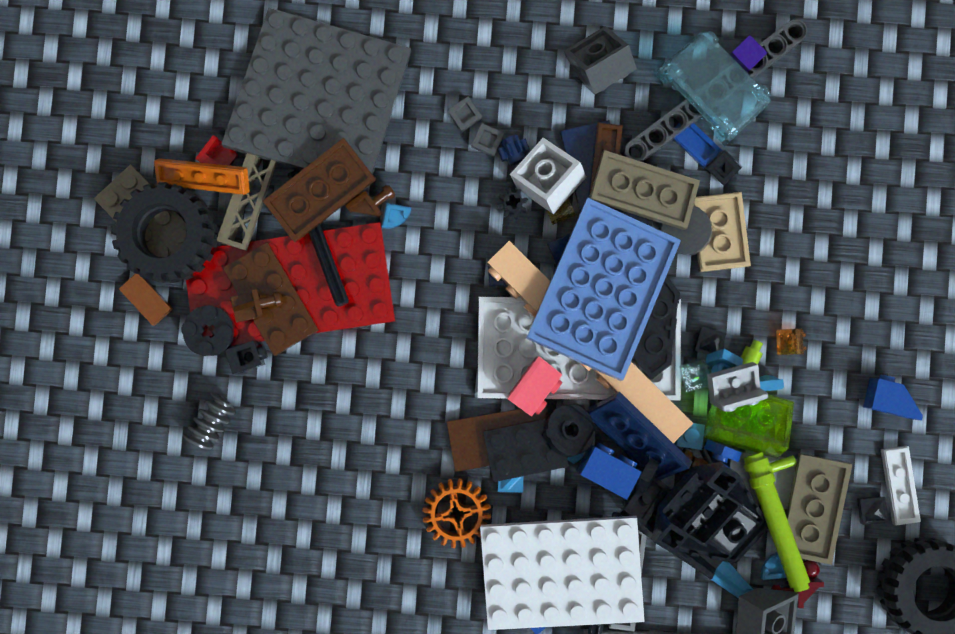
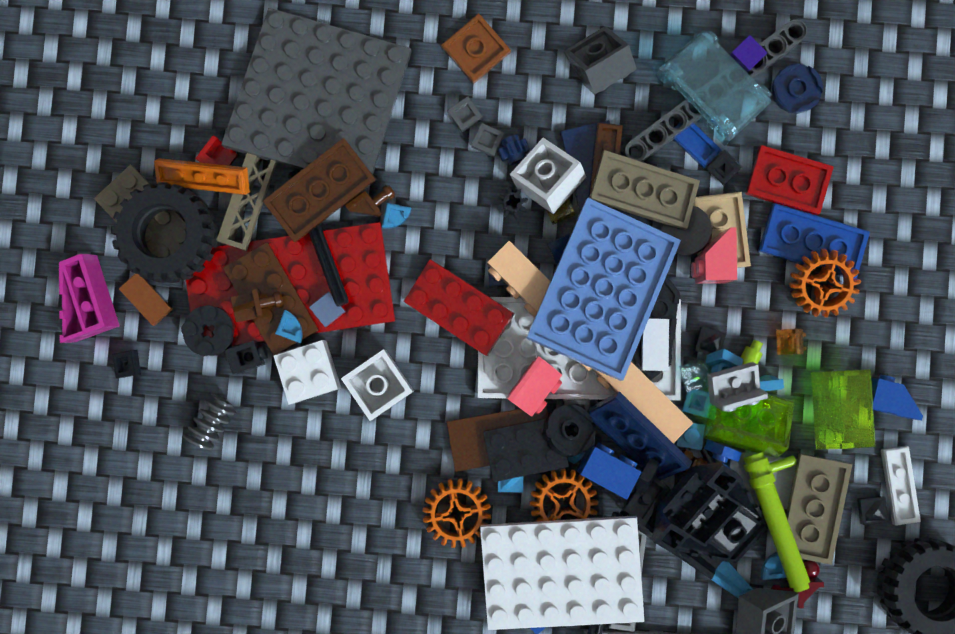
none -> dark pink wedge [59,253,120,343]
none -> black tile [112,350,141,379]
none -> white brick [274,340,341,405]
none -> dark azure tile [275,310,303,343]
none -> sand blue tile [309,292,346,327]
none -> white brick [341,349,414,421]
none -> red plate [403,259,515,356]
none -> dark orange tile [441,13,511,84]
none -> orange gear [529,468,598,522]
none -> white tile [641,319,669,371]
none -> dark azure tile [682,387,712,418]
none -> coral slope [691,227,737,284]
none -> red plate [745,145,834,215]
none -> blue tile [758,203,870,278]
none -> dark blue tile [771,63,823,114]
none -> orange gear [789,249,861,317]
none -> clear neon green slope [811,369,876,449]

